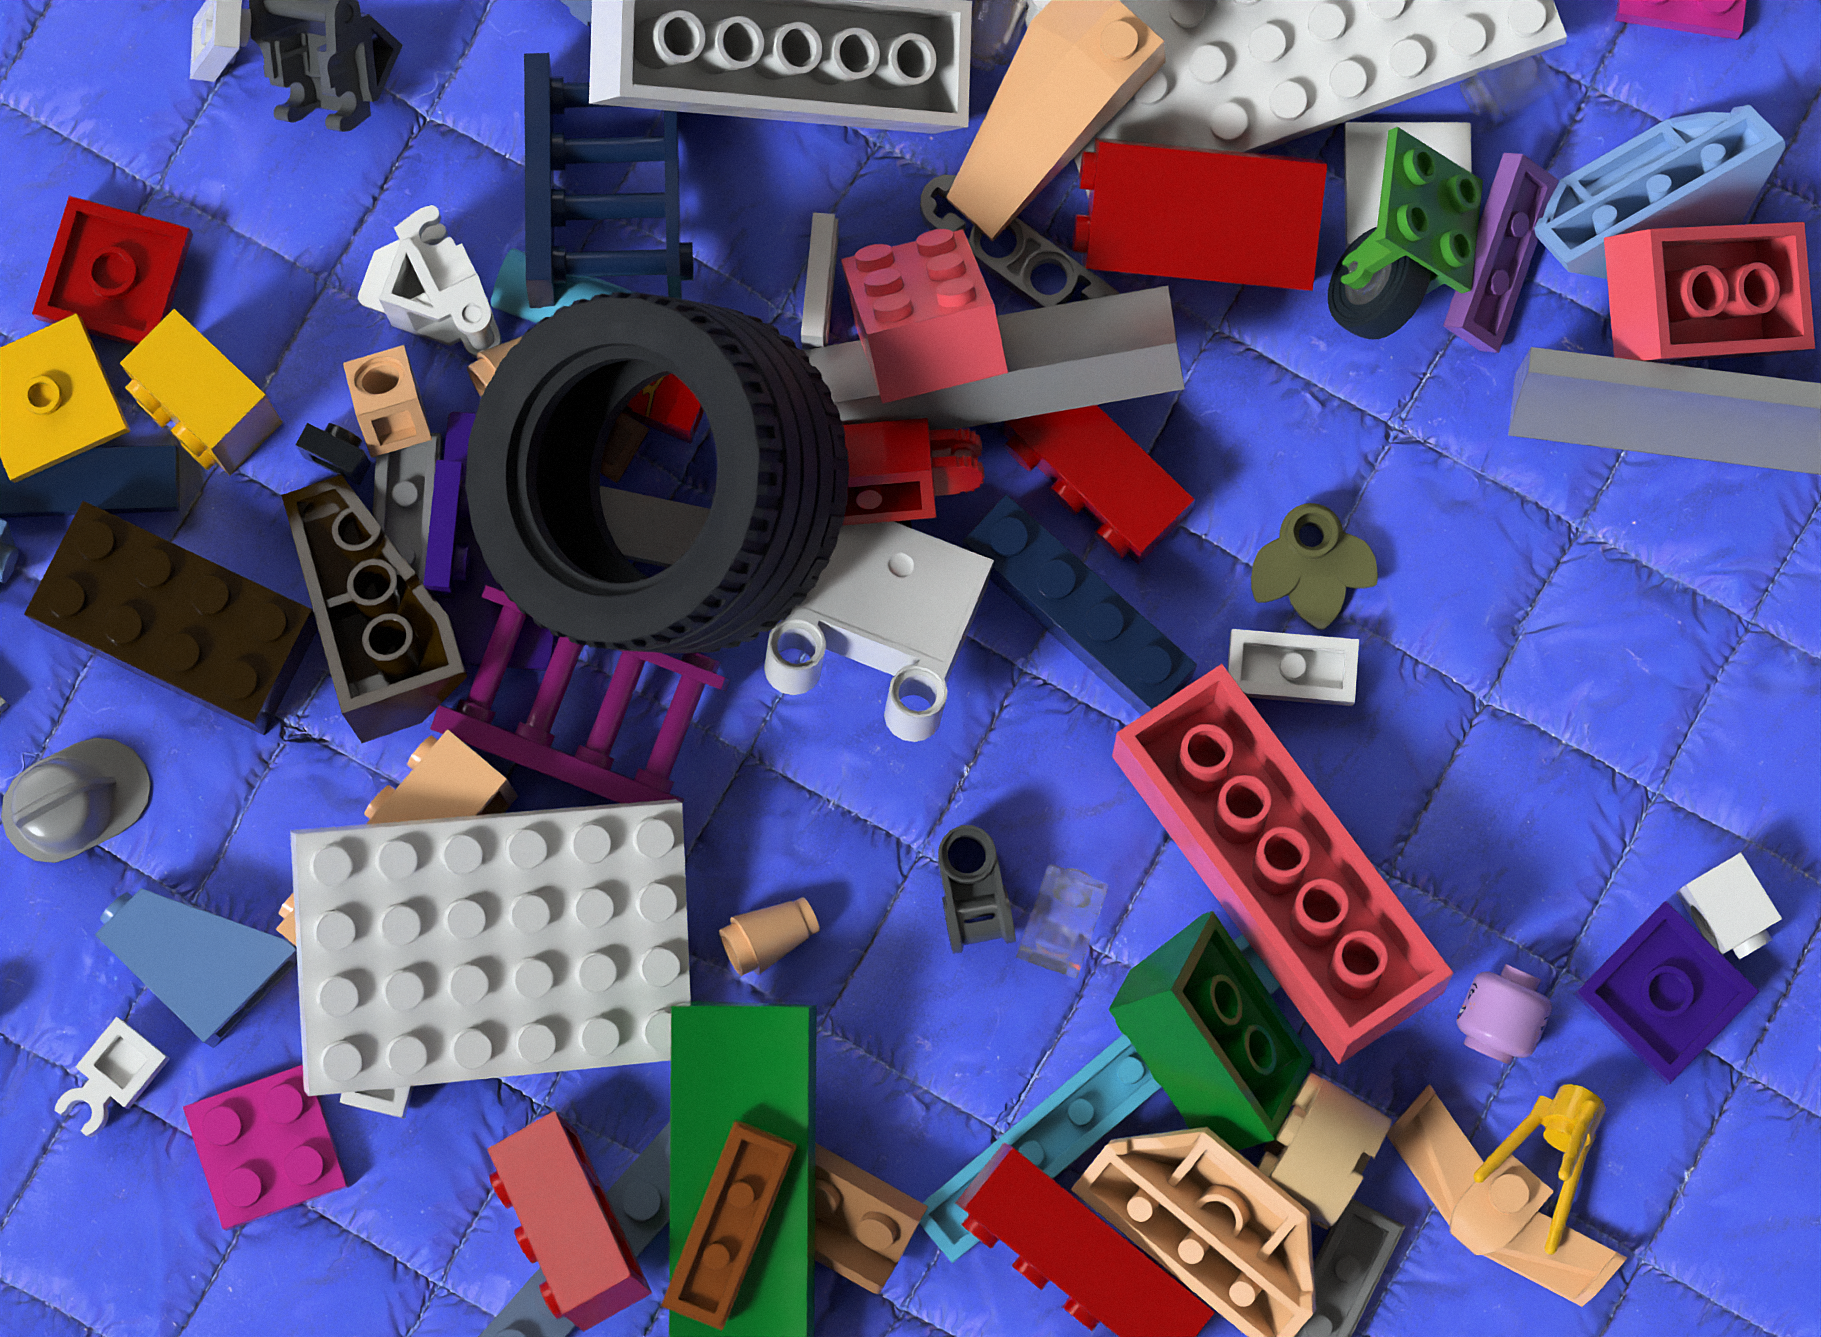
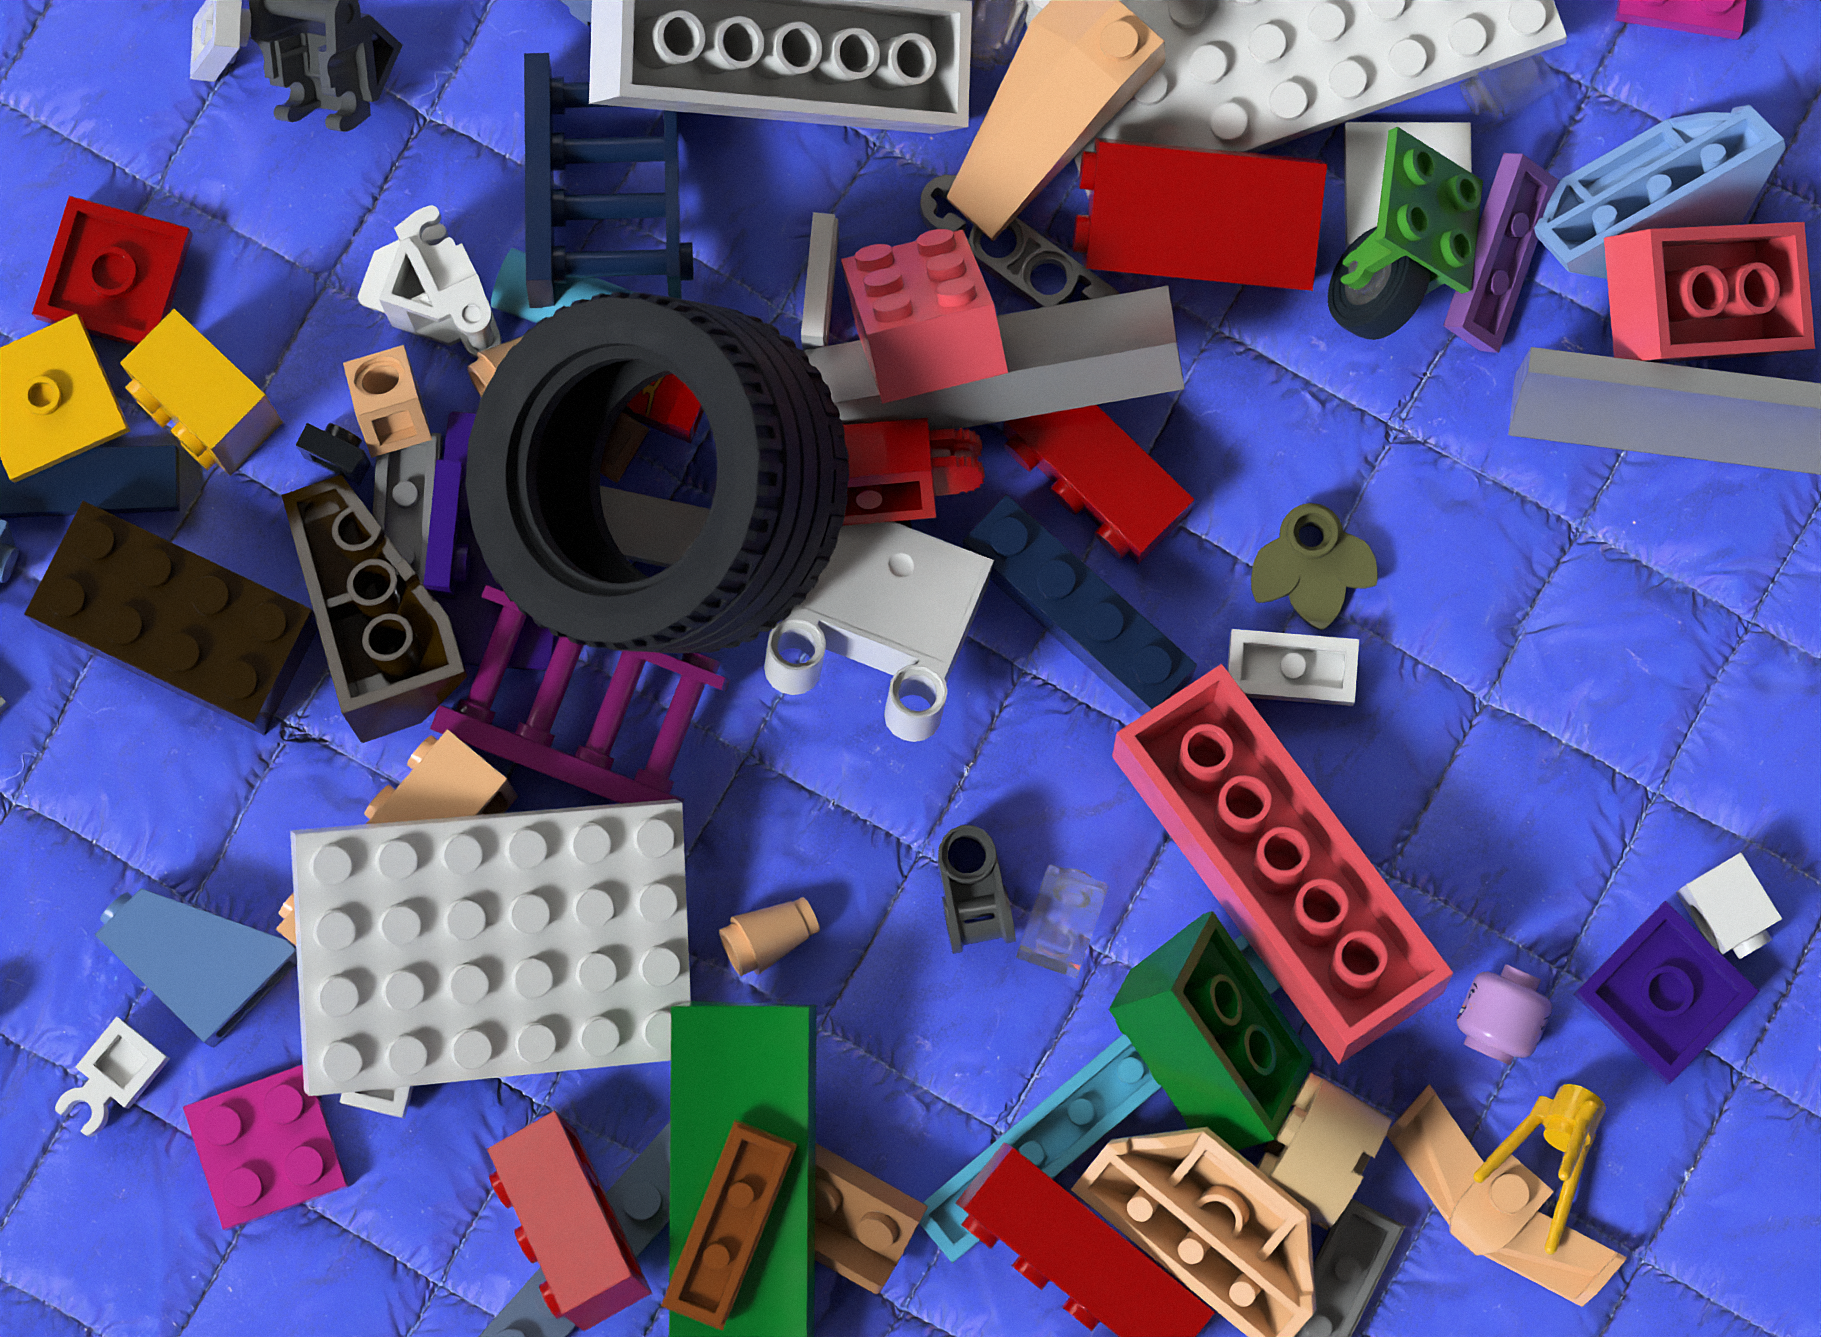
light grey piece [1,738,151,863] -> none

